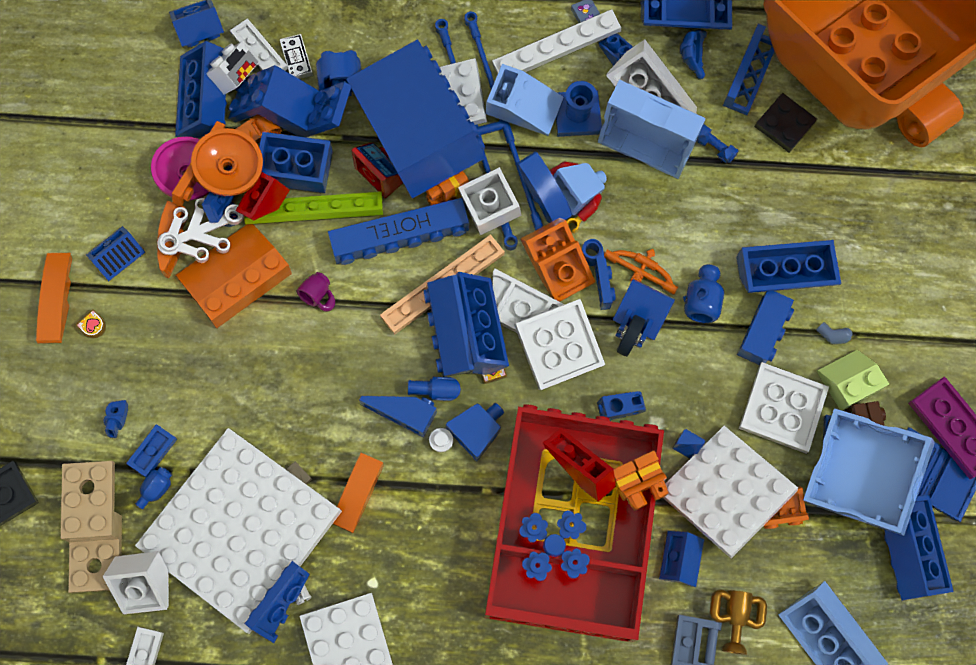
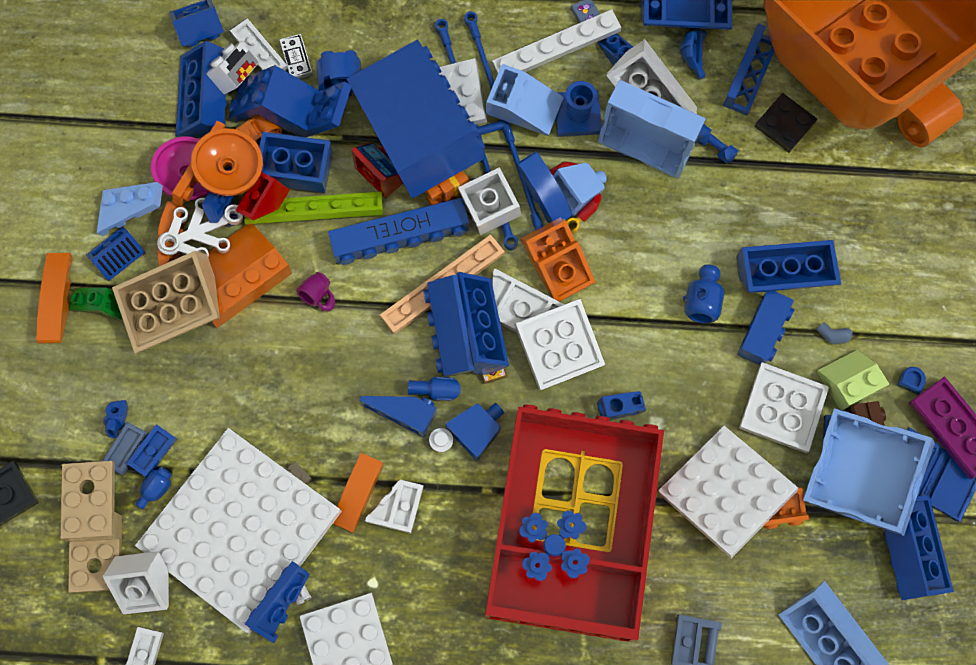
tile [76,309,106,338] -> none
red slope [543,428,616,502] -> none
blue plate [582,239,616,310] -> none
orange piece [604,249,678,295] -> none
blue plate [613,279,675,357] -> none
orange hips [614,450,668,511] -> none
blue panel [659,531,704,587] -> none
blue slope [673,429,706,459] -> none
pearl gold piece [710,590,767,655] -> none
none -> green bracket [69,288,122,320]
none -> light blue wing [96,182,163,236]
none -> sand blue tile [102,422,148,476]
none -> tan slope [112,251,220,354]
none -> white wing [365,480,424,534]
none -> blue tile [897,367,926,395]

